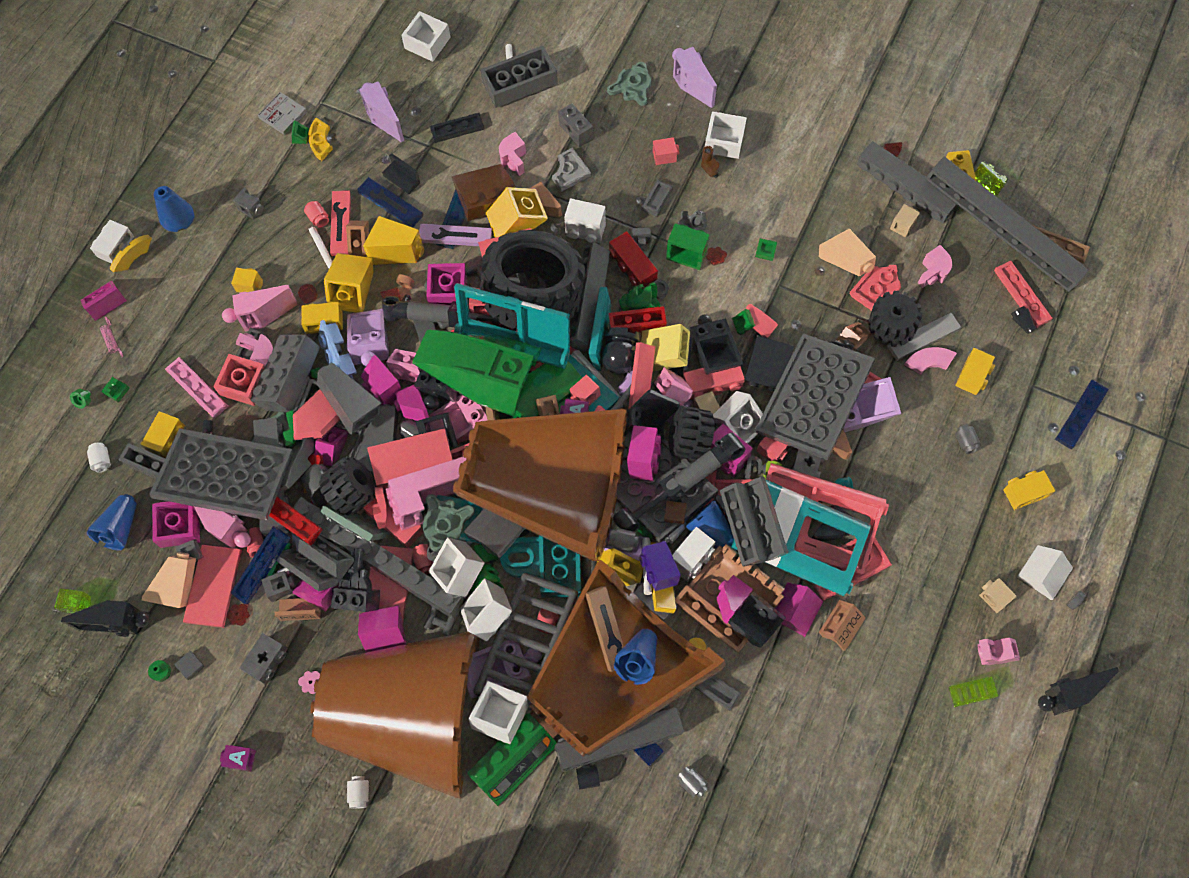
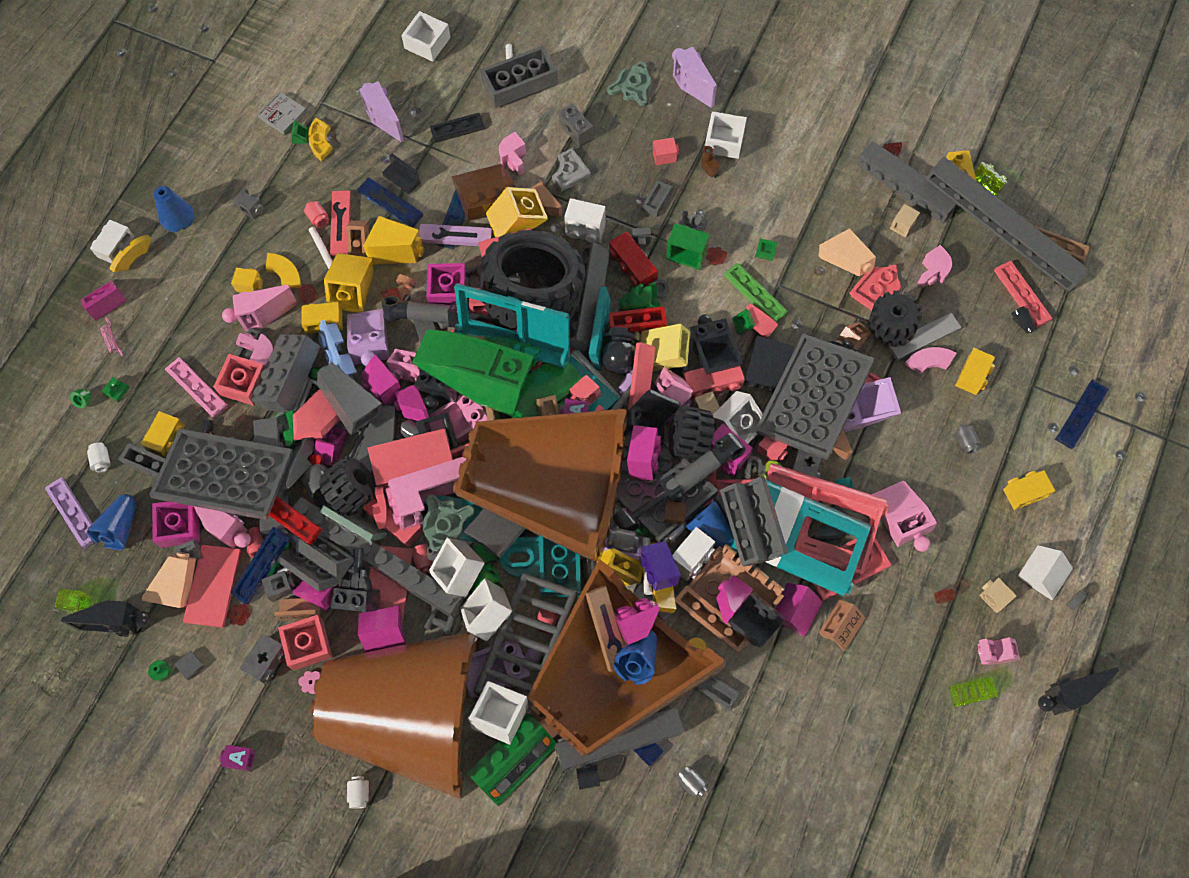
none -> lavender tile [45,477,94,549]
none -> yellow tile [265,253,301,288]
none -> coral brick [278,615,333,671]
none -> dark pink slope [614,598,660,645]
none -> bright green tile [724,263,788,323]
none -> bright pink slope [871,481,937,552]
none -> clear red tile [934,589,956,604]

